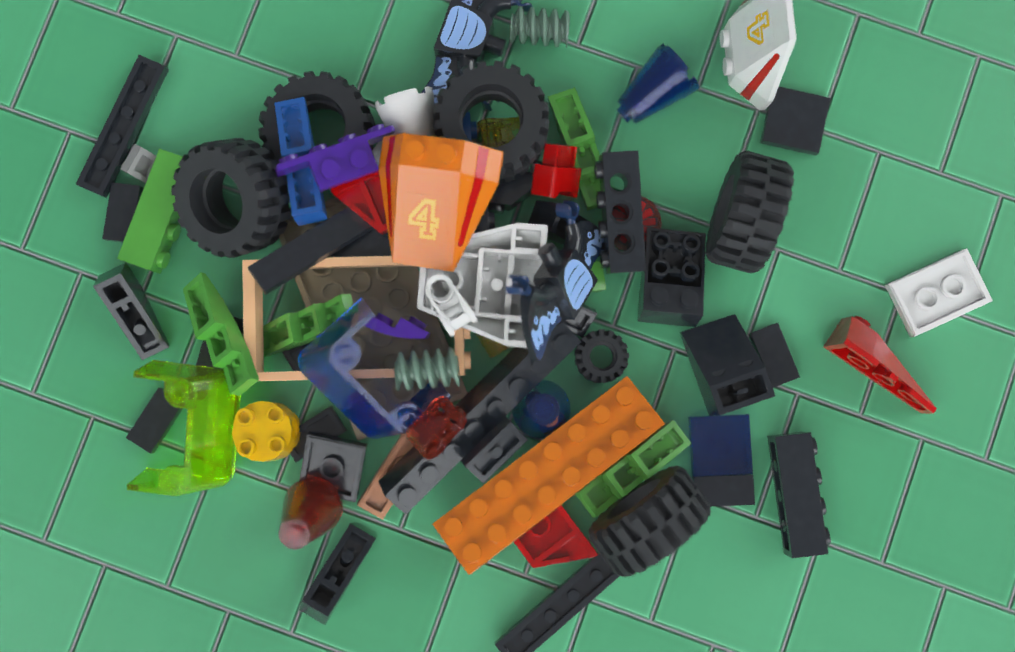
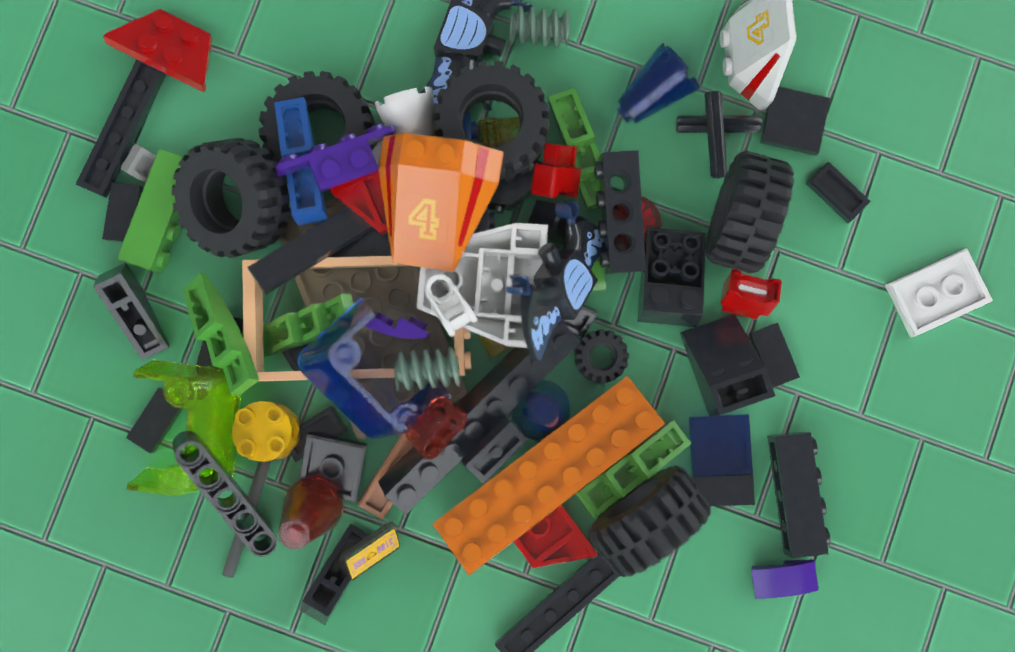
red wedge [823,316,937,414] -> none
none -> red wing [103,9,212,93]
none -> beam [172,431,277,557]
none -> dark grey bar [222,461,271,578]
none -> slope [339,521,400,580]
none -> black axle [675,115,762,133]
none -> black axle [704,90,728,178]
none -> red piece [720,269,782,320]
none -> dark purple slope [751,559,819,599]
none -> black tile [806,161,871,224]

